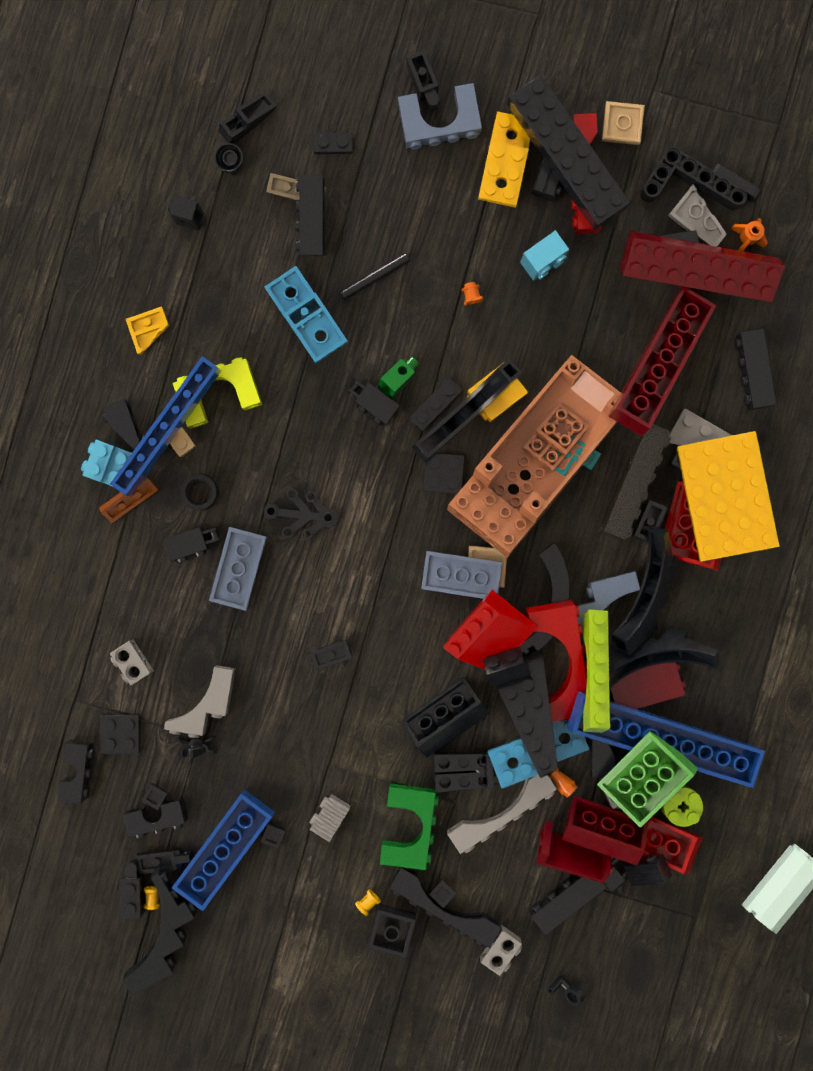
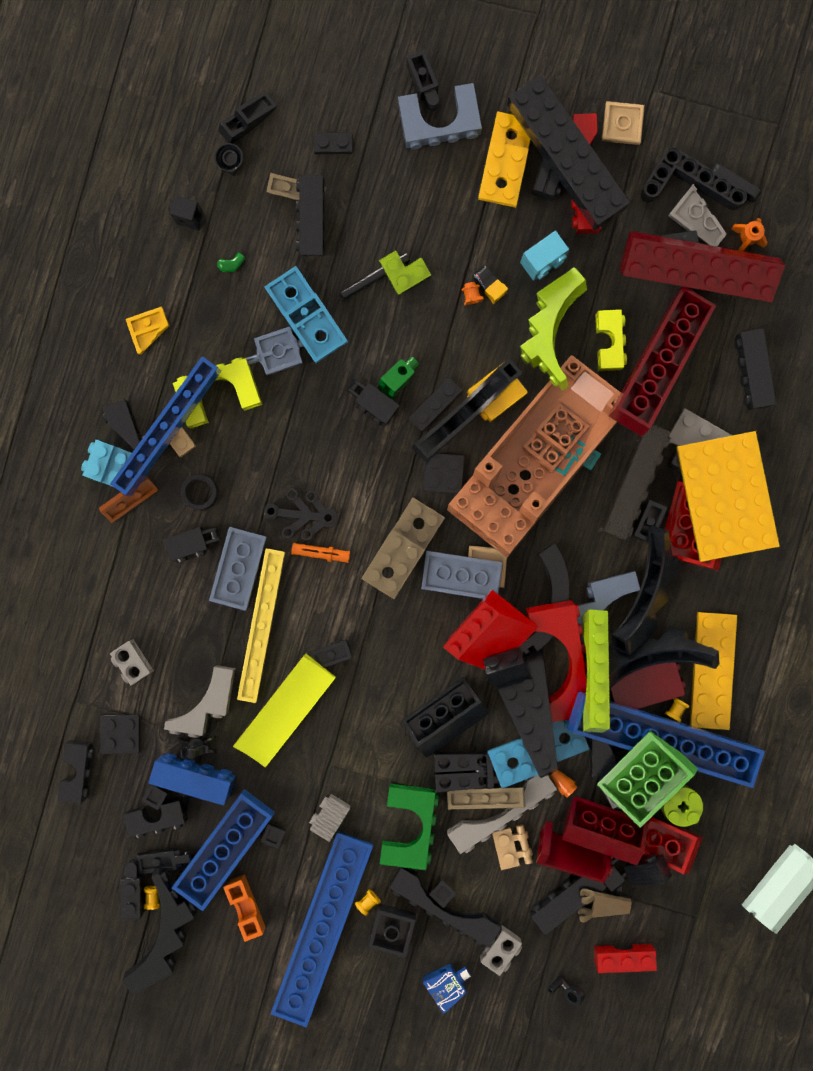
none -> blue brick [148,753,236,805]
none -> green arm [217,252,246,272]
none -> orange arch [223,874,266,942]
none -> neon yellow arch [233,654,336,767]
none -> light yellow plate [237,548,285,703]
none -> sand blue plate [246,326,304,376]
none -> blue plate [271,831,373,1028]
none -> orange pin [292,543,350,563]
none -> dark tan bracket [361,498,445,599]
none -> lime plate [379,251,431,295]
none -> blue torso [423,964,472,1014]
none -> dark tan plate [447,787,525,810]
none -> leg [472,265,508,304]
none -> tan plate [492,824,533,870]
none -> lime arch [520,267,587,391]
none -> dark tan flag [578,889,632,923]
none -> red arch [594,944,657,973]
none -> neon yellow arch [595,310,627,371]
none -> yellow bush [665,698,689,722]
none -> yellow plate [690,612,737,730]

